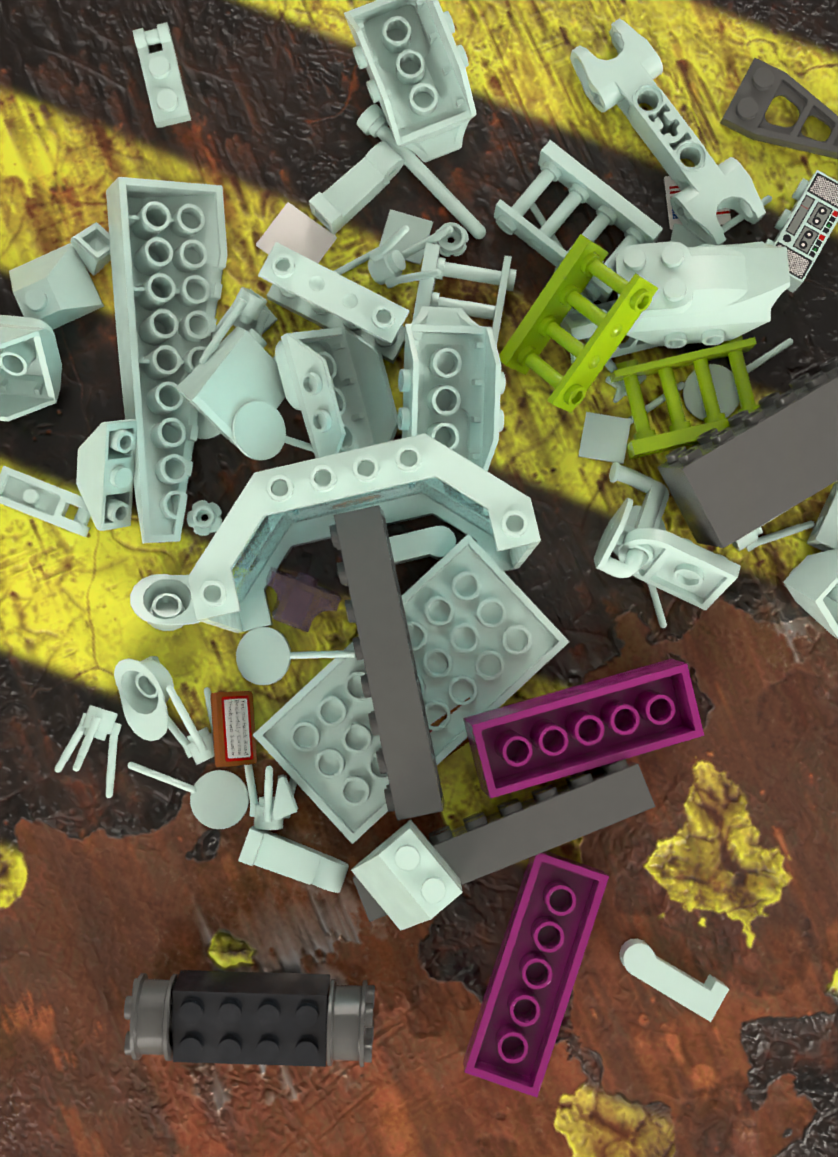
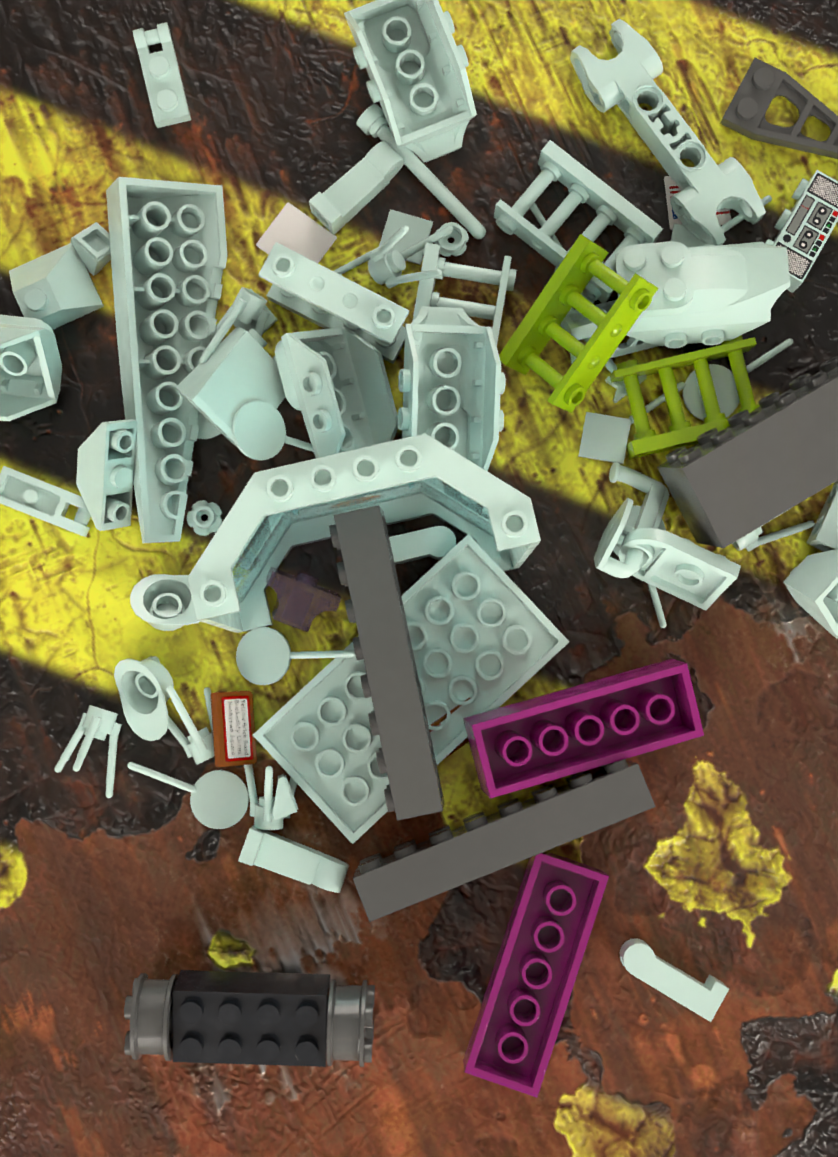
light aqua slope [351,819,463,931] -> none

